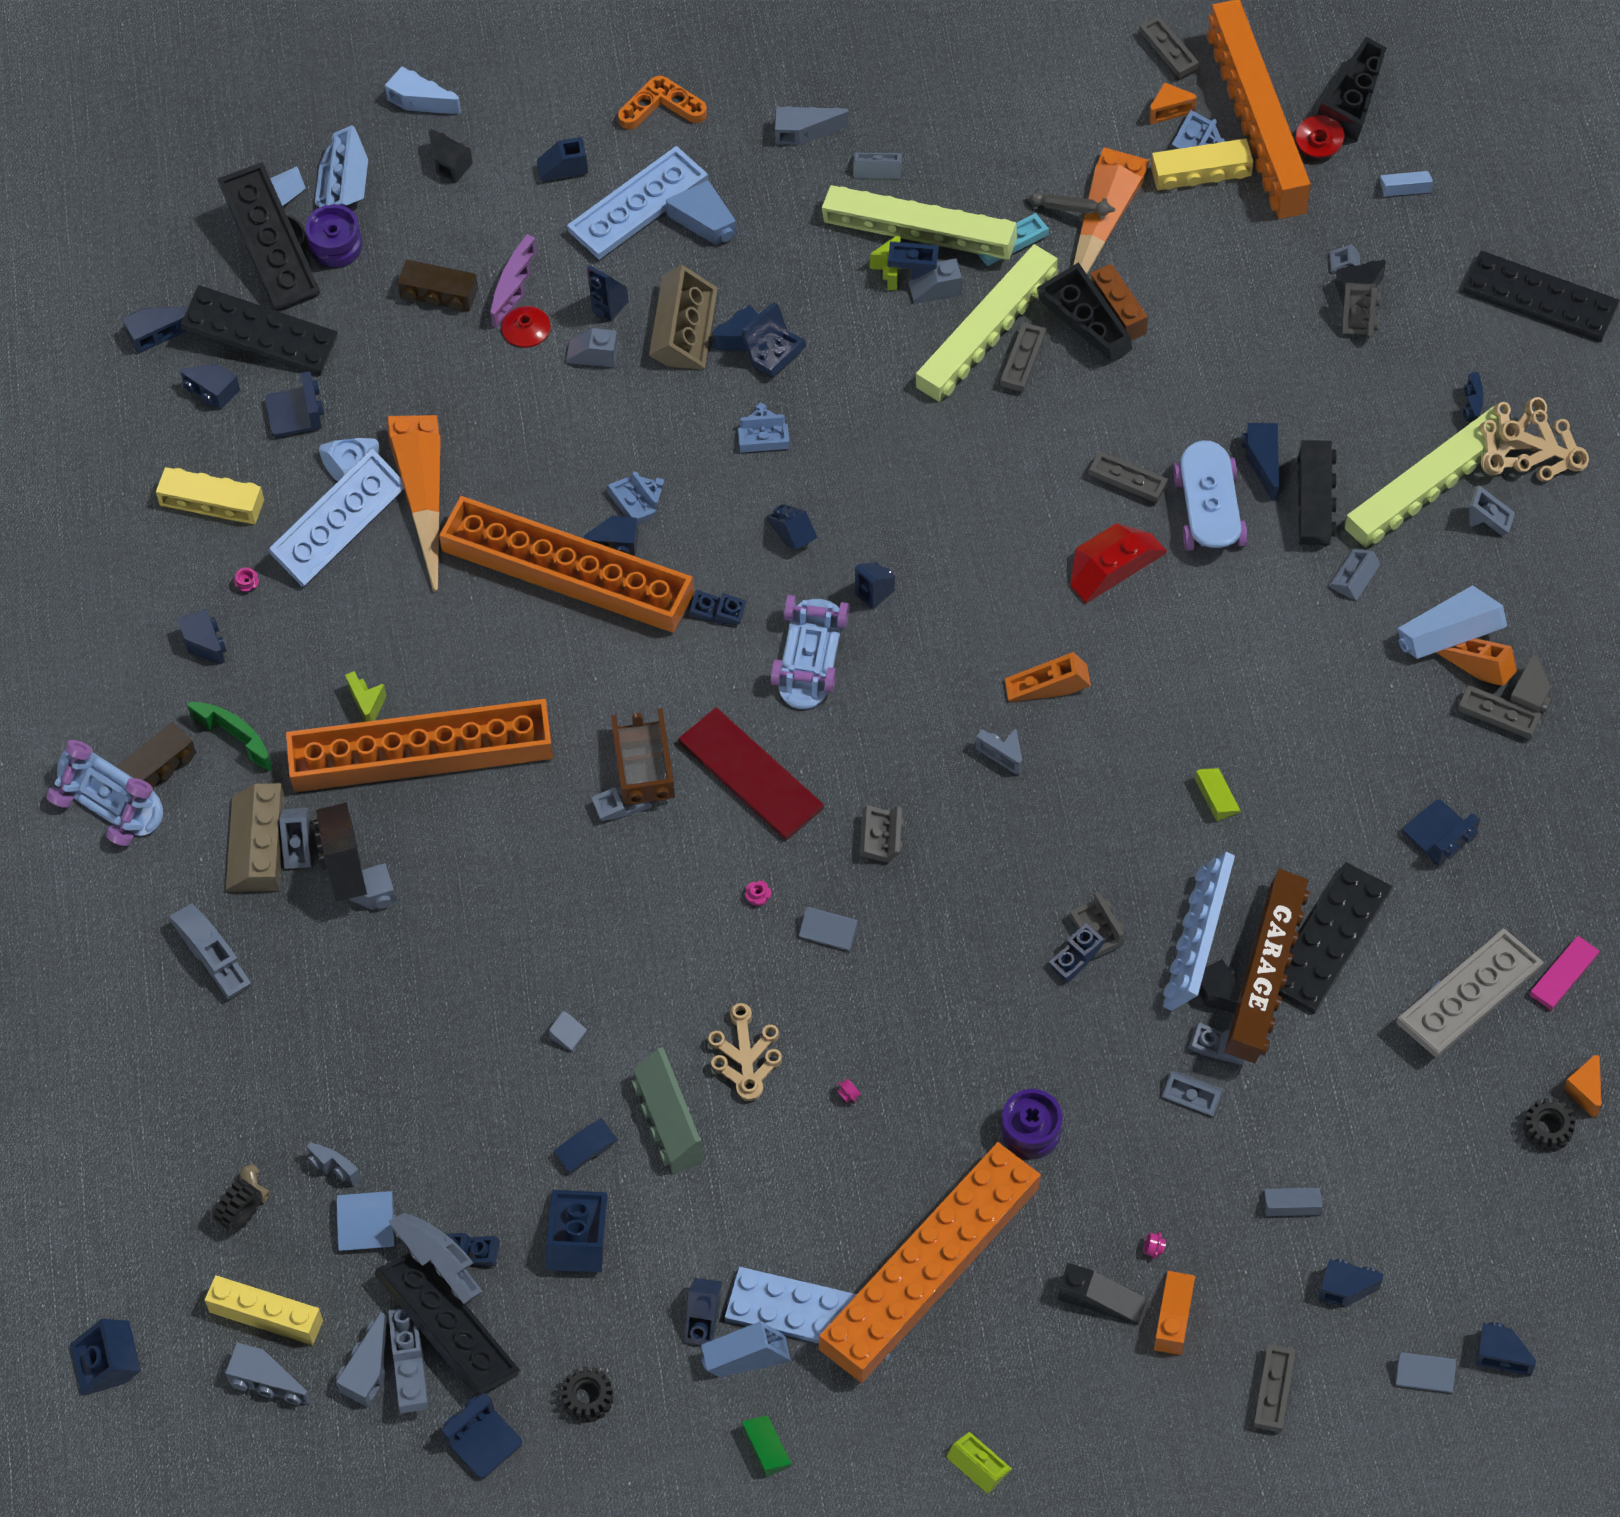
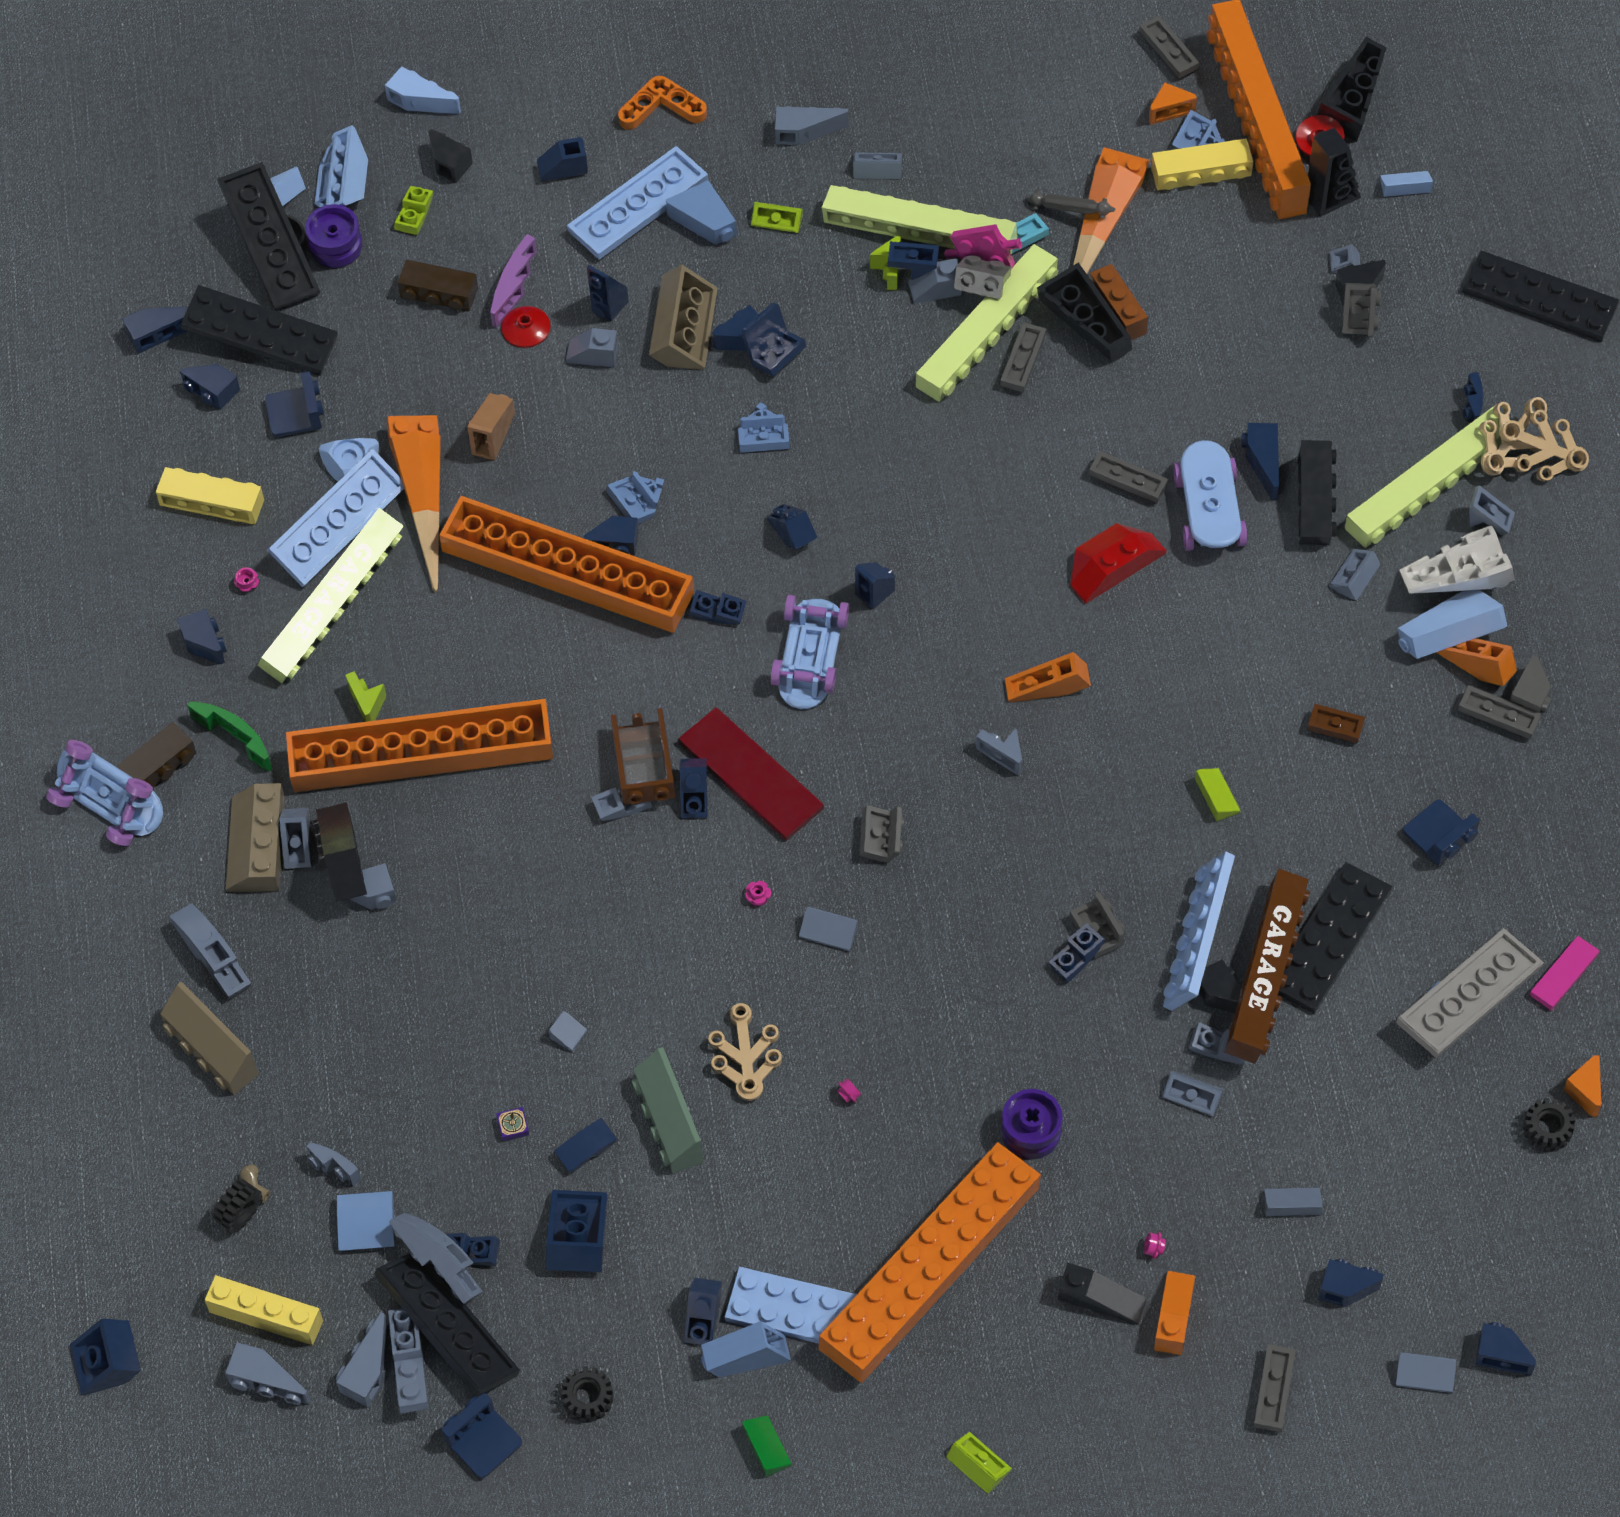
none -> dark tan slope [160,982,259,1095]
none -> yellowish green brick [257,508,403,683]
none -> lime slope [394,186,433,235]
none -> medium nougat slope [467,393,515,461]
none -> tile [496,1107,530,1141]
none -> dark blue slope [680,758,708,818]
none -> lime slope [751,202,804,233]
none -> dark pink plate [944,224,1022,268]
none -> dark grey bracket [954,256,1012,299]
none -> reddish brown plate [1307,704,1365,744]
none -> black wedge [1308,127,1361,217]
none -> white wedge [1400,525,1515,594]

